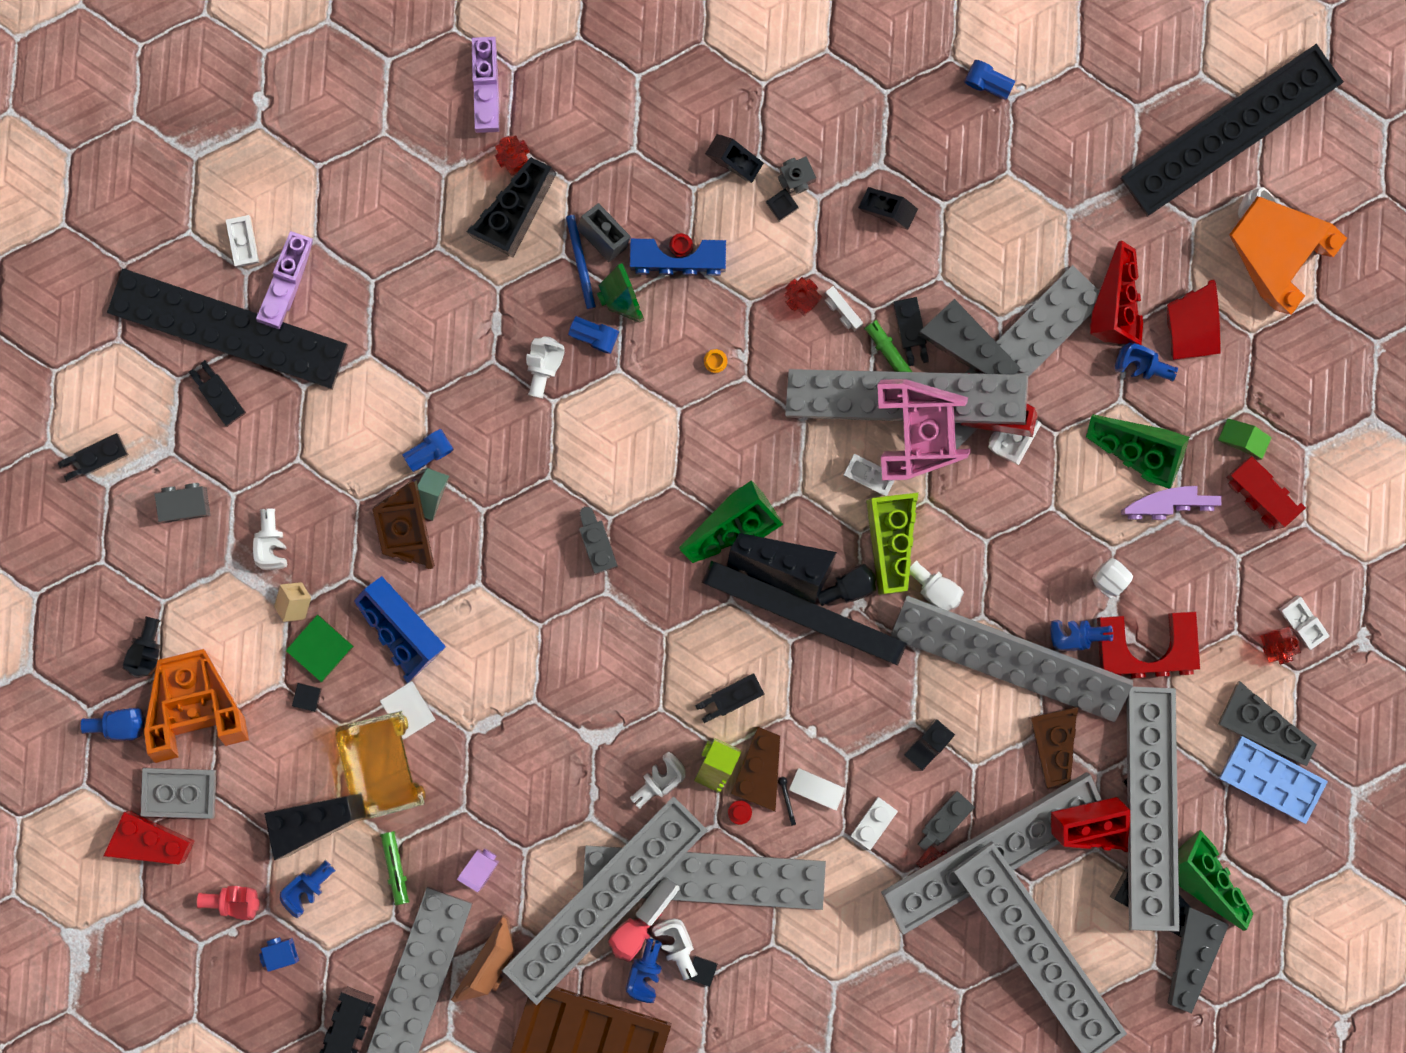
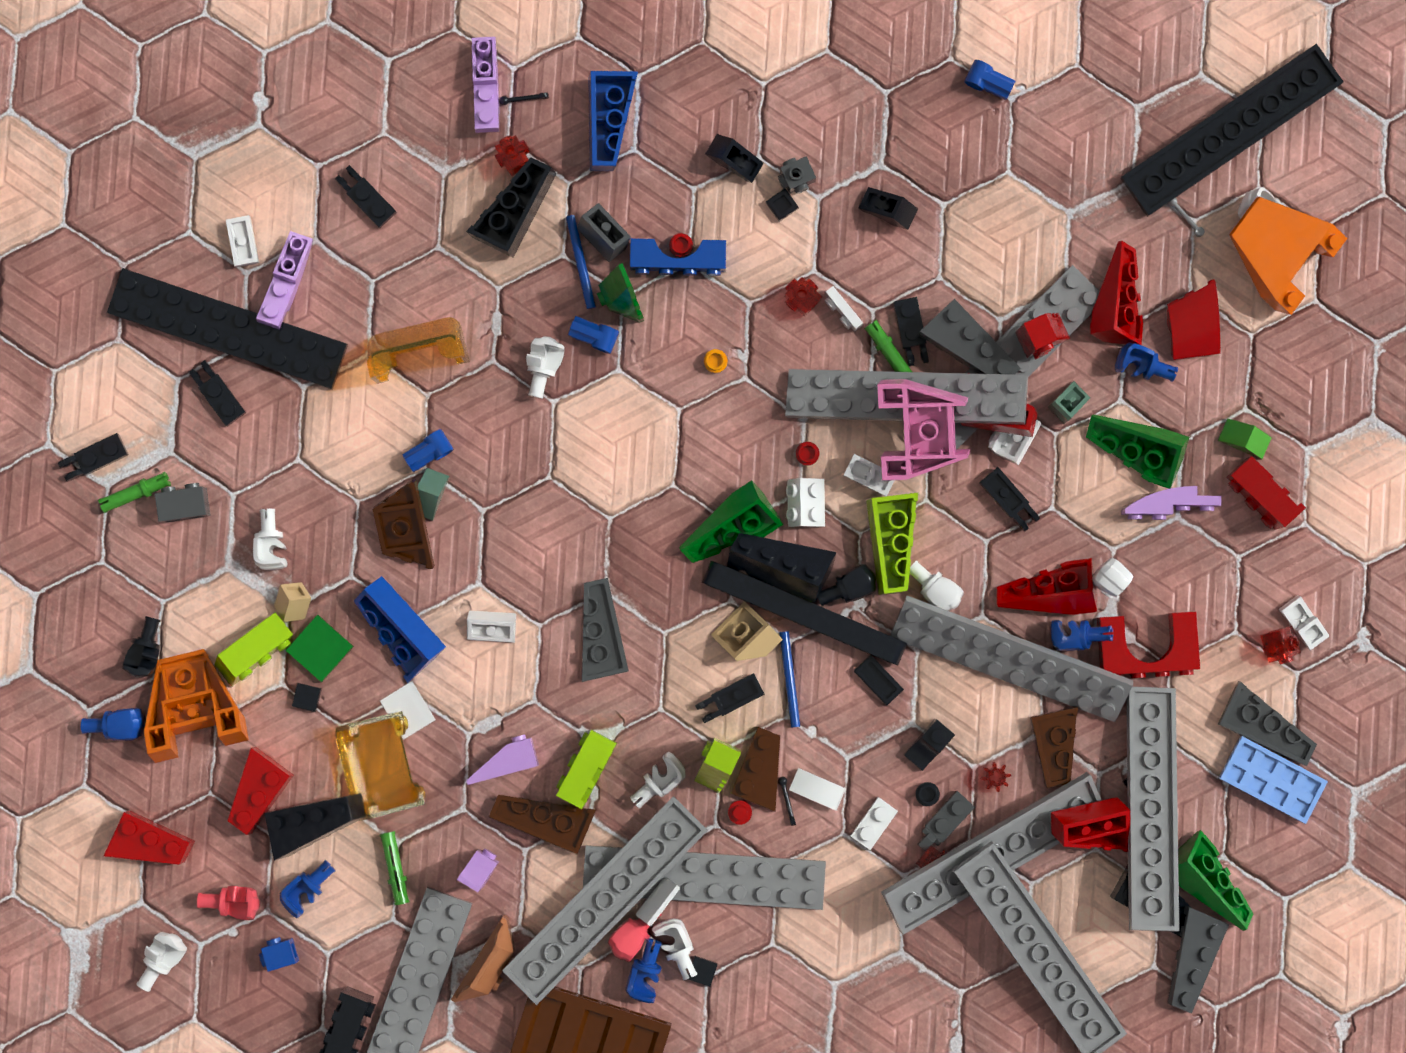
light grey plate [141,768,216,819] -> none
dark grey hinge [579,506,618,575] -> none
none -> bright green pin [98,472,171,513]
none -> white piece [136,932,187,992]
none -> lime wedge [214,612,293,687]
none -> red wedge [228,747,294,835]
none -> black hinge [335,165,397,228]
none -> clear yellow windscreen [367,317,470,384]
none -> lavender slope [466,734,539,785]
none -> white slope [467,611,516,643]
none -> reddish brown wing [489,795,596,855]
none -> black hinge [499,93,549,105]
none -> lime wedge [556,730,617,809]
none -> dark grey wing [582,578,629,682]
none -> blue wedge [588,71,638,171]
none -> tan slope [711,601,783,661]
none -> blue bar [779,631,800,728]
none -> white bracket [786,478,825,527]
none -> red plate [796,442,820,466]
none -> black tile [854,655,904,706]
none -> black plate [915,782,940,806]
none -> black hinge [979,467,1040,532]
none -> clear red gear [980,762,1011,792]
none -> red wedge [997,558,1097,615]
none -> red wedge [1015,313,1070,360]
none -> sand green slope [1048,381,1090,424]
none -> light grey hinge [1168,198,1205,237]

